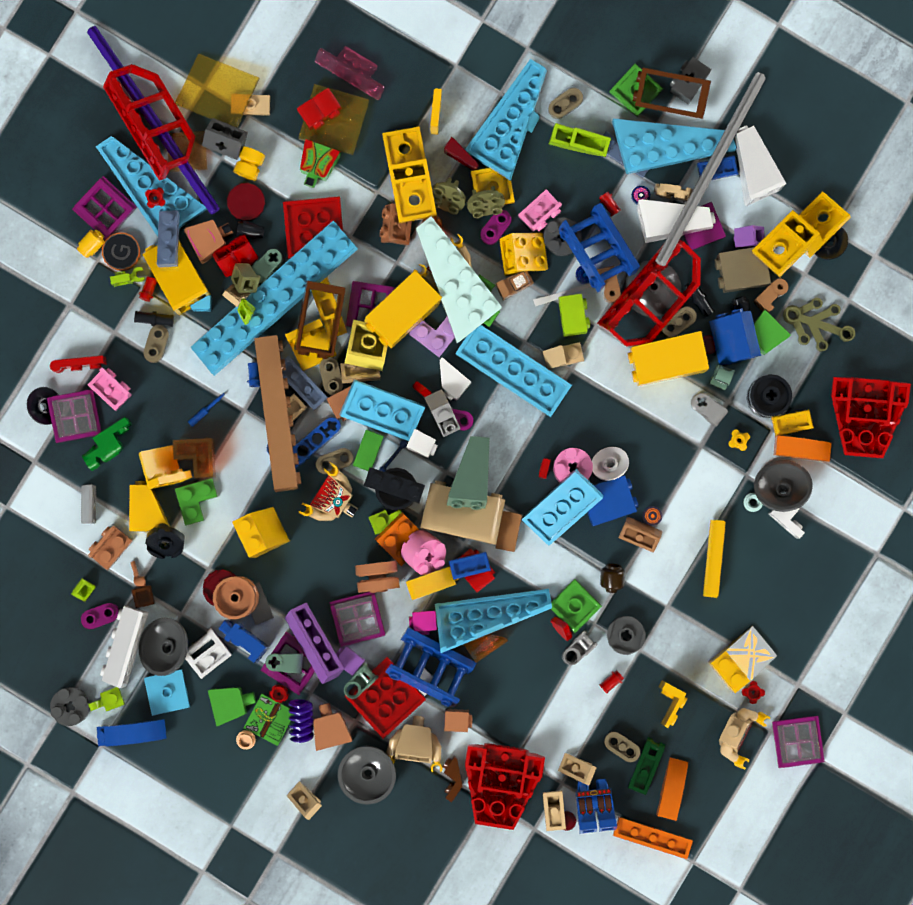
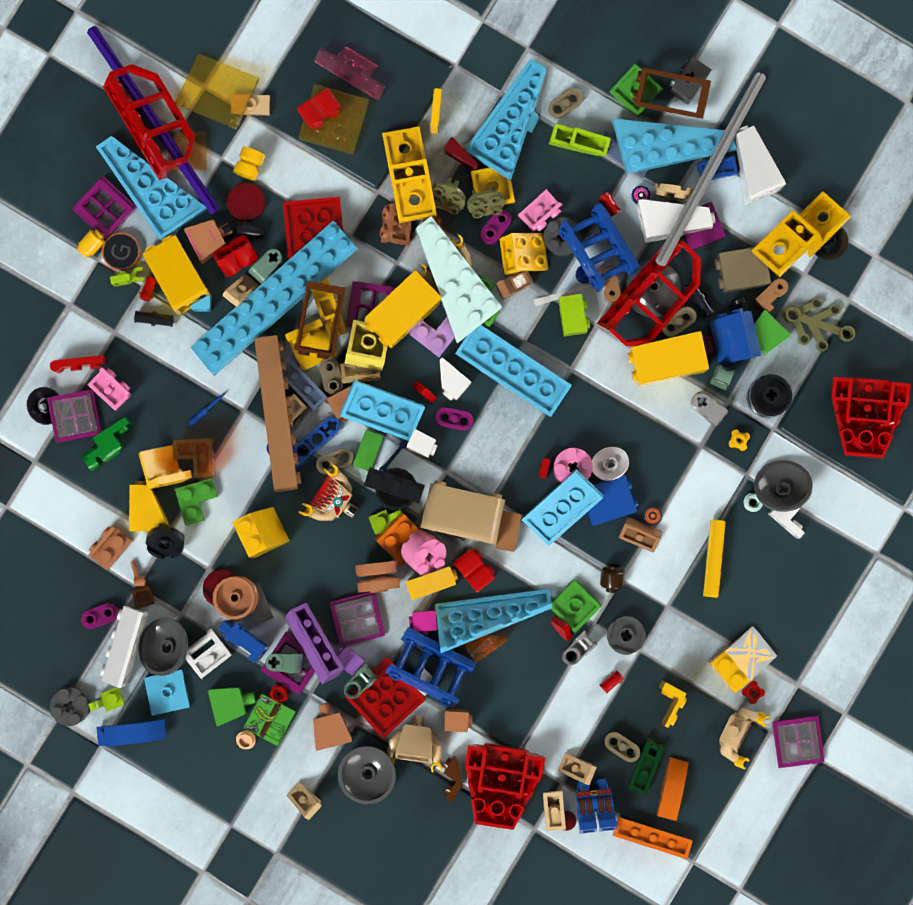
lime slope [71,578,96,602] -> none
light grey slope [81,485,96,524] -> none
dark tan plate [143,325,169,363] -> none
red plate [145,188,166,208] -> none
sand blue plate [157,210,180,268] -> none
dark grey brick [202,118,248,160] -> none
olive brick [231,263,261,293] -> none
lime slope [237,298,256,325] -> none
blue pin [247,362,260,387] -> none
dark purple piece [288,699,314,743] -> none
torso [300,139,341,188] -> none
light grey slope [424,389,460,437] -> none
sand green slope [447,436,490,510] -> none
blue plate [449,552,491,580] -> none
tan slope [543,342,584,370] -> none
medium lavender brick [734,225,765,249] -> none
yellow plate [771,410,814,436] -> none
orange slope [773,435,832,462] -> none

